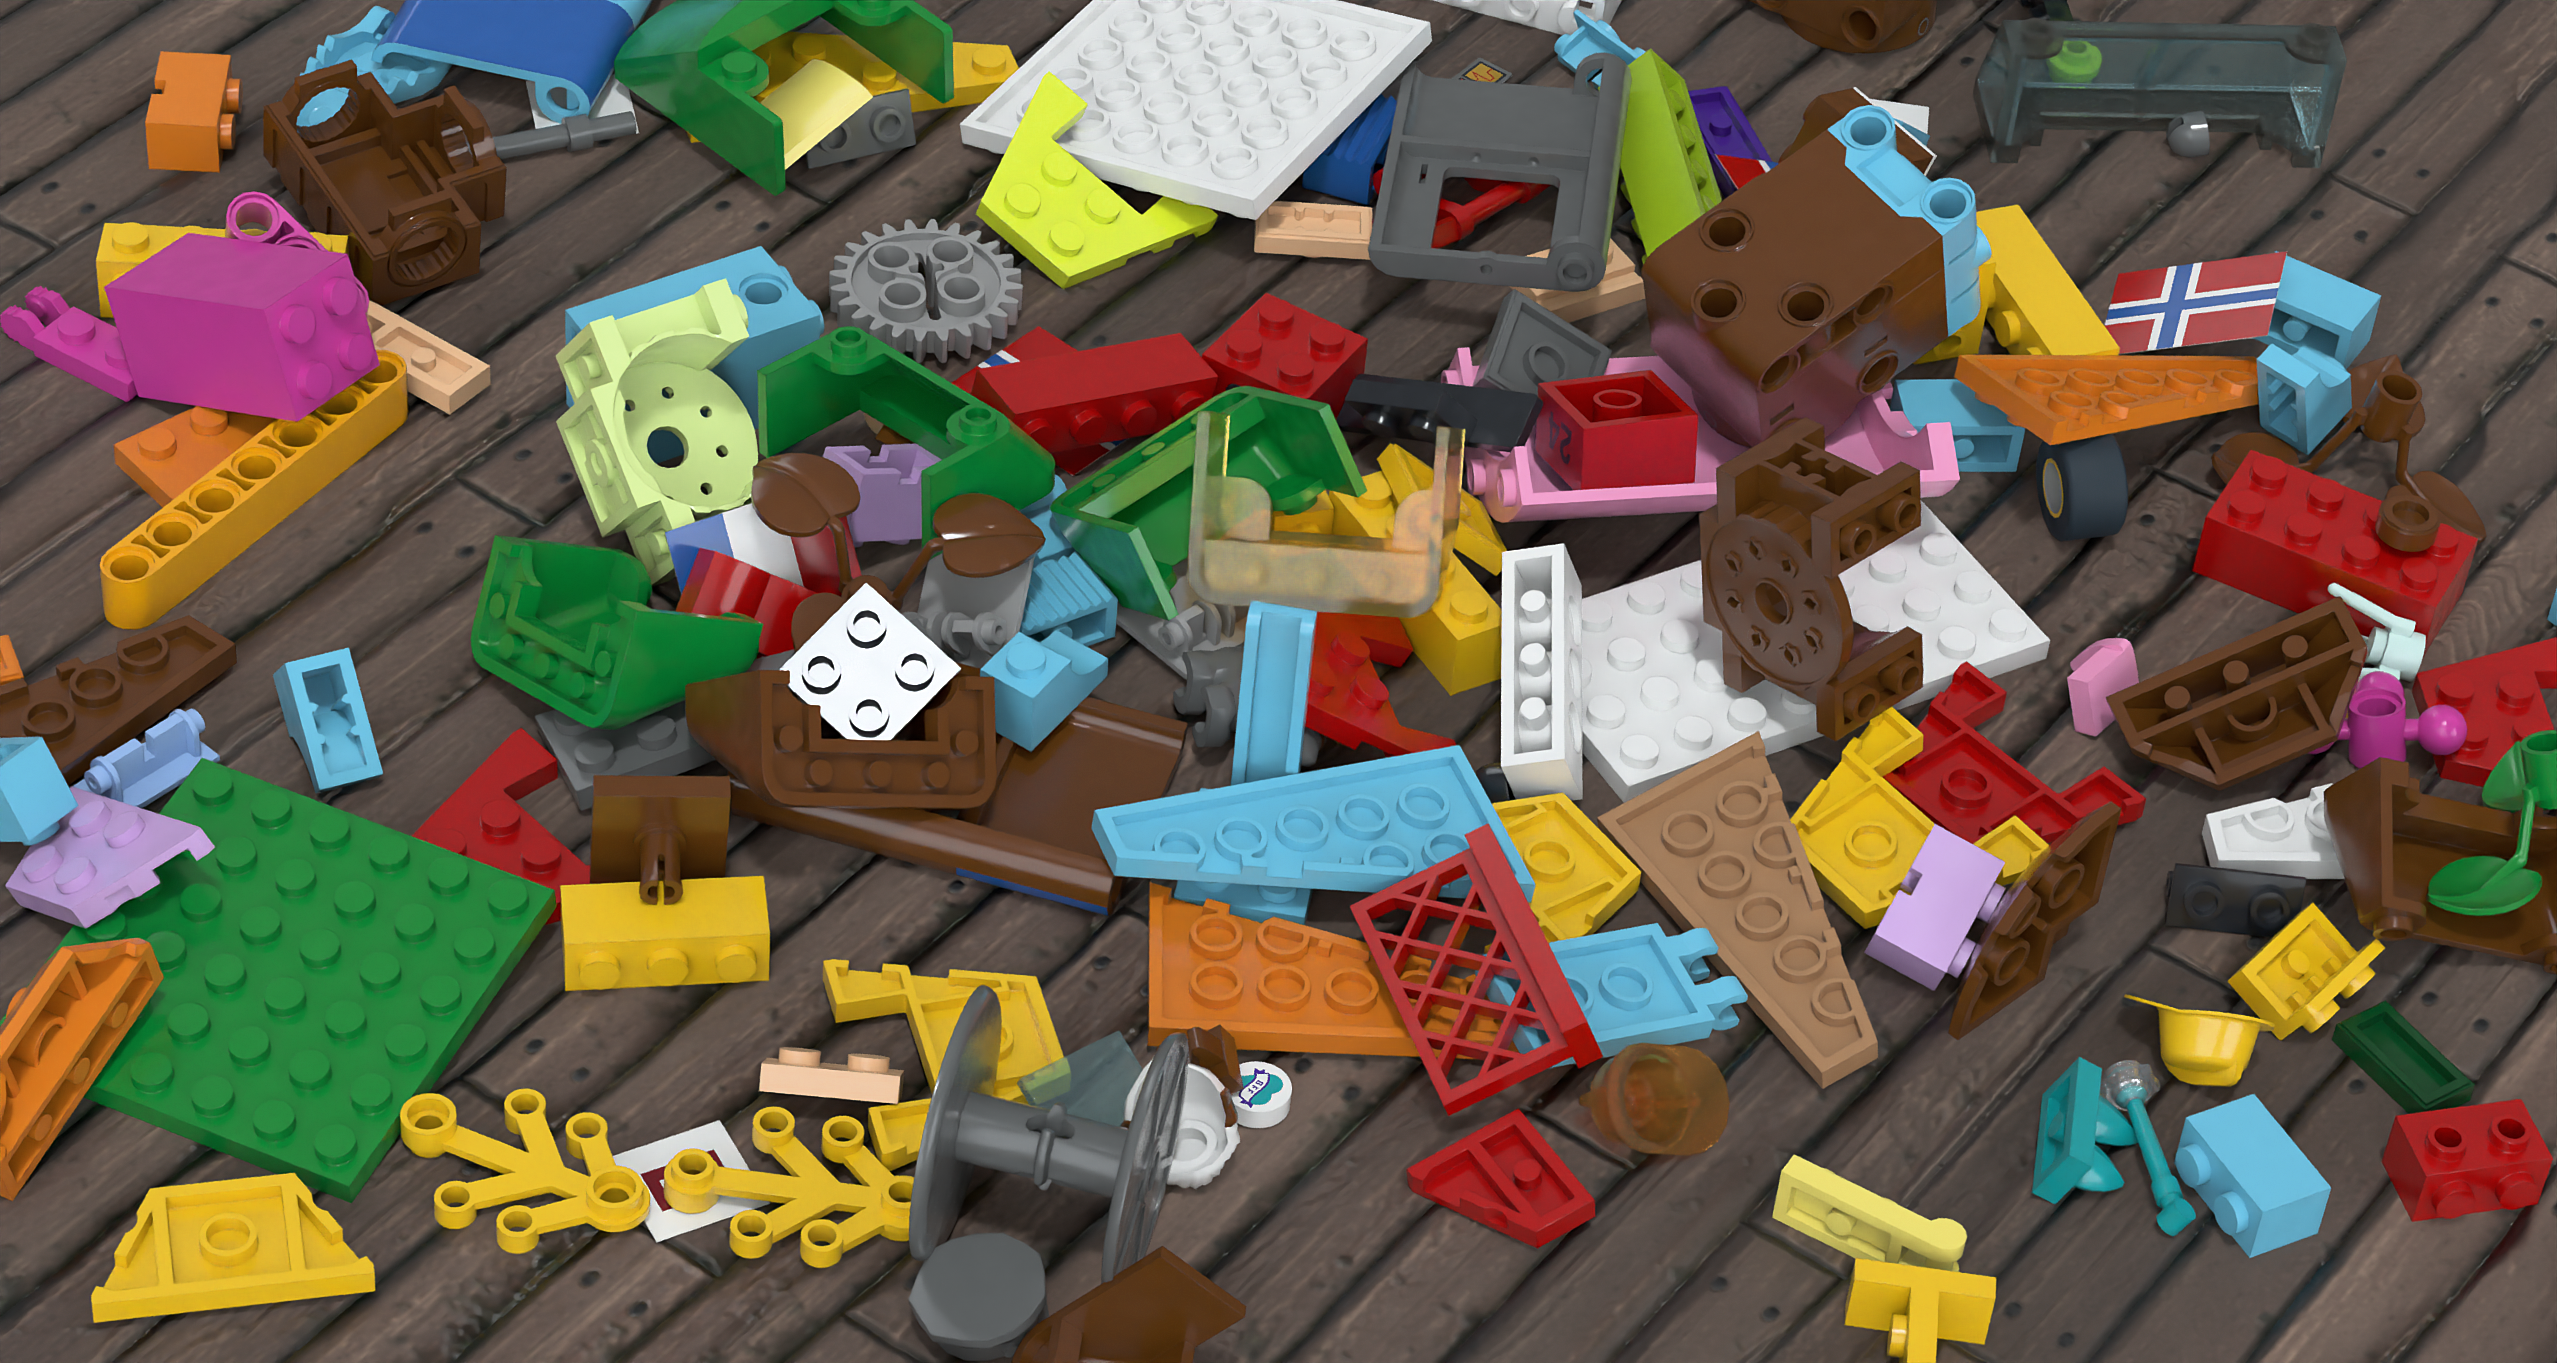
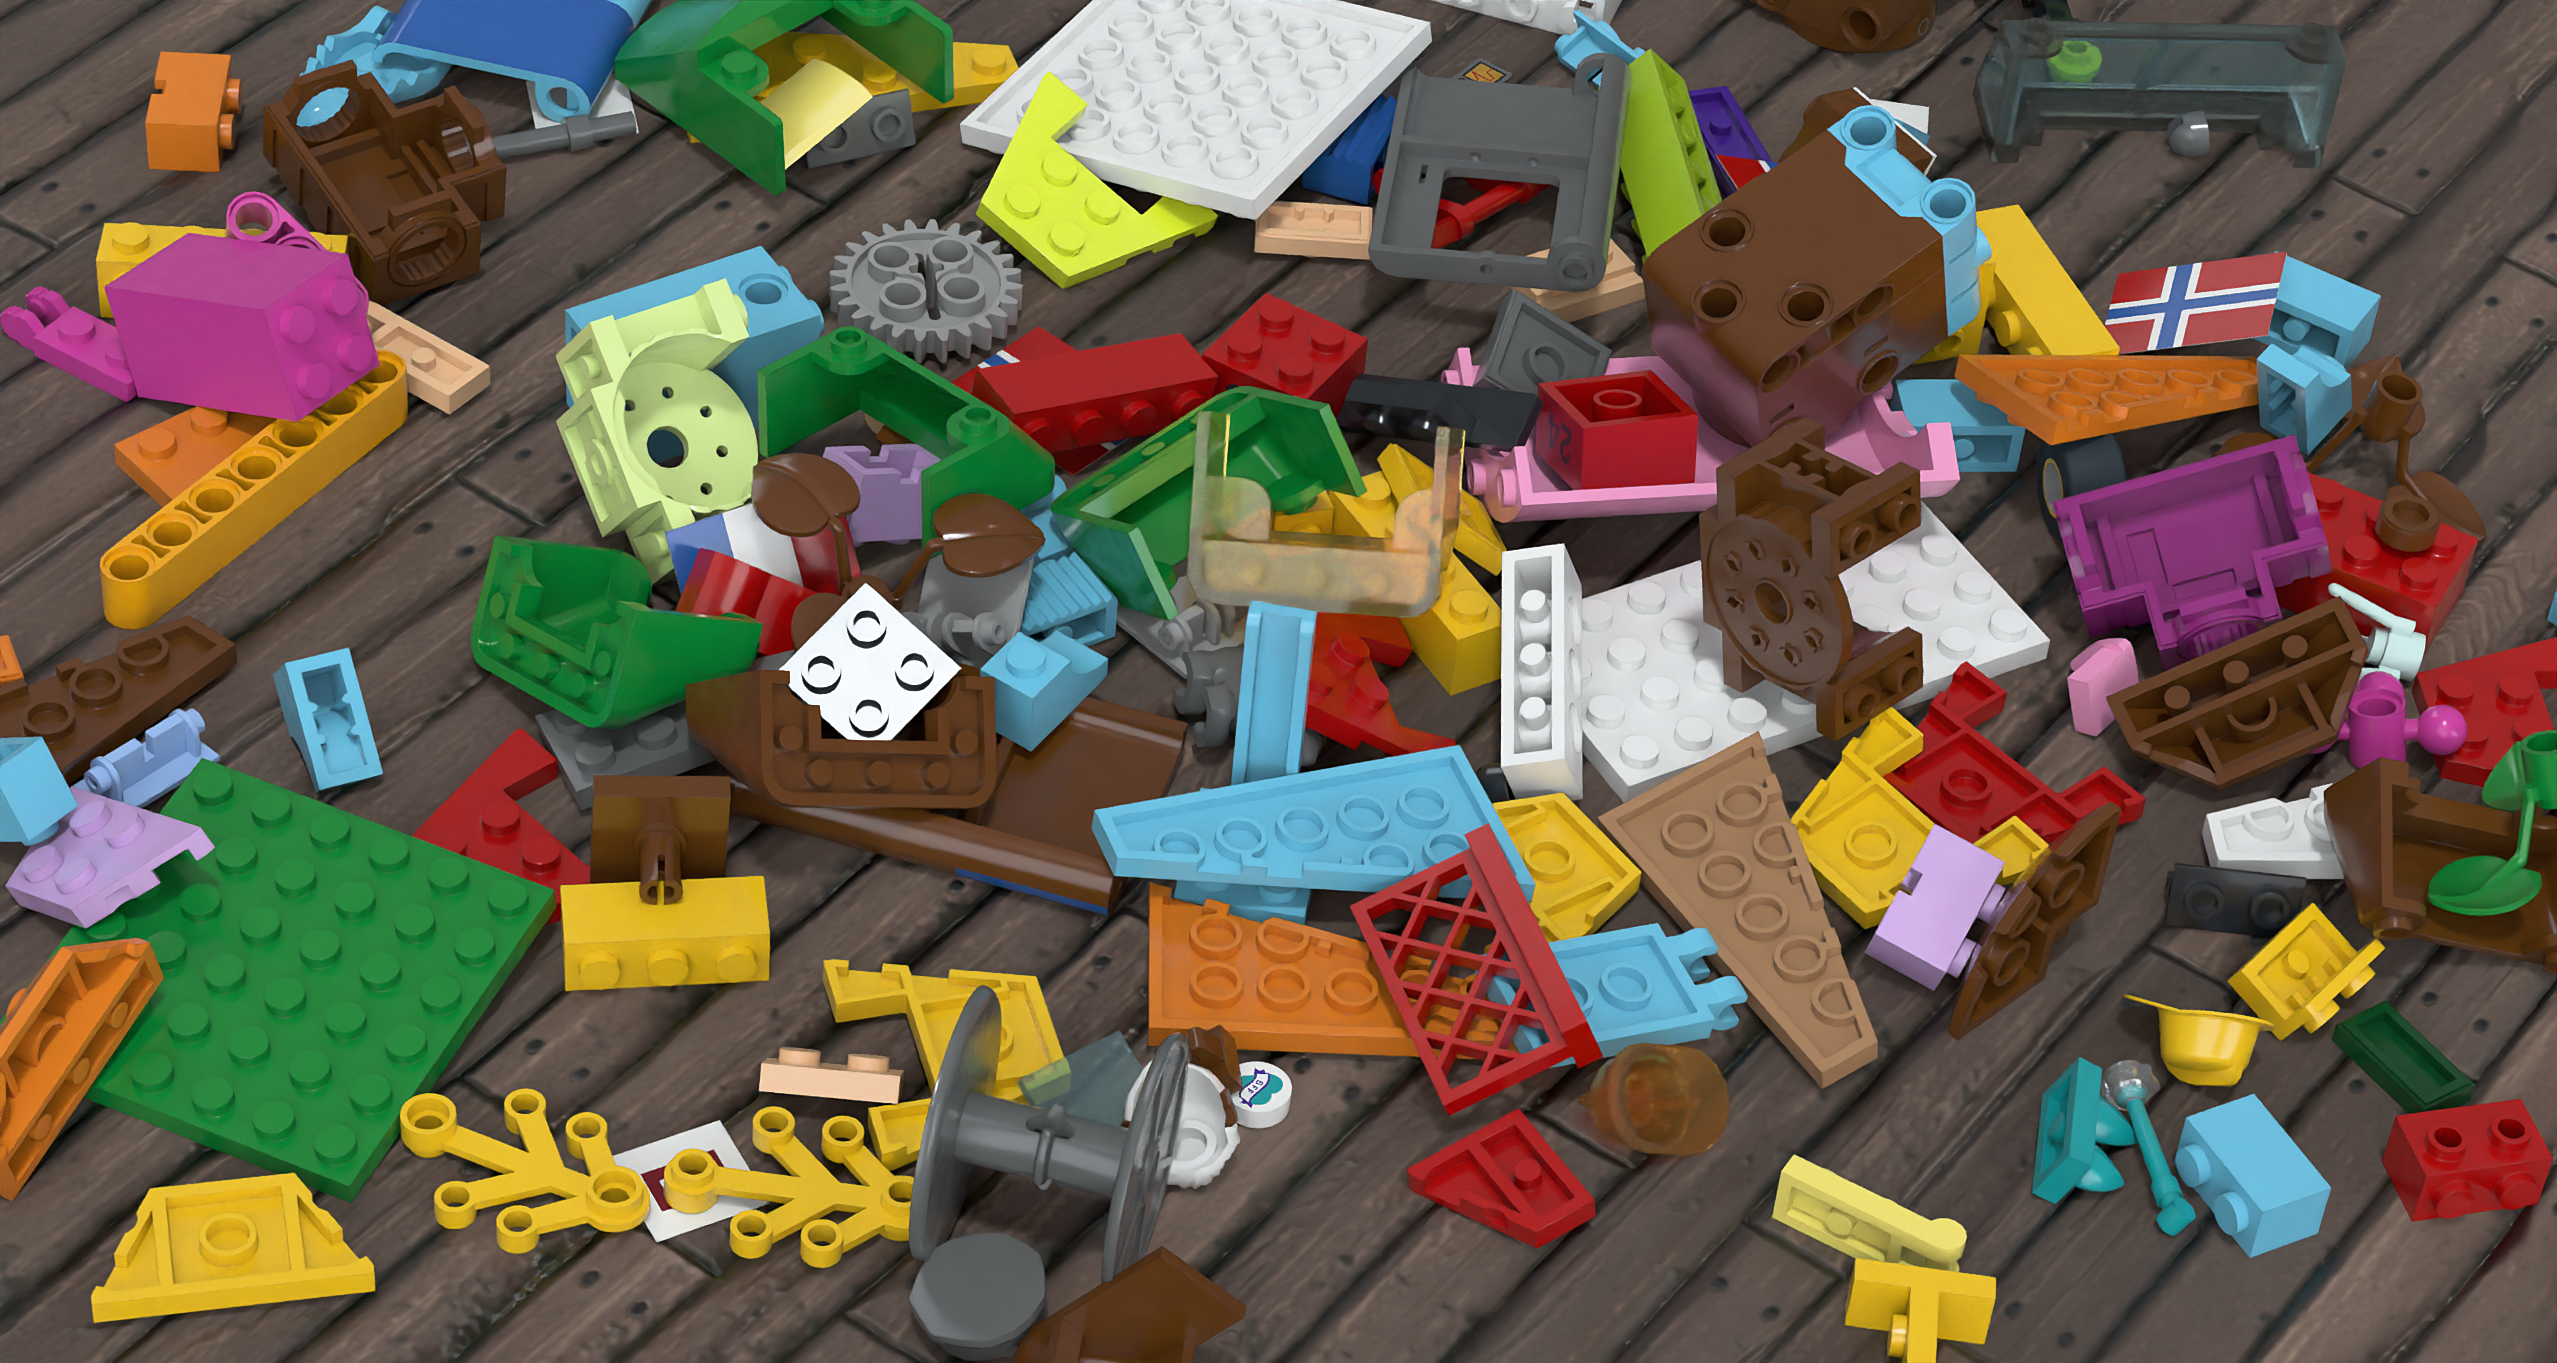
none -> magenta piece [2052,435,2332,672]

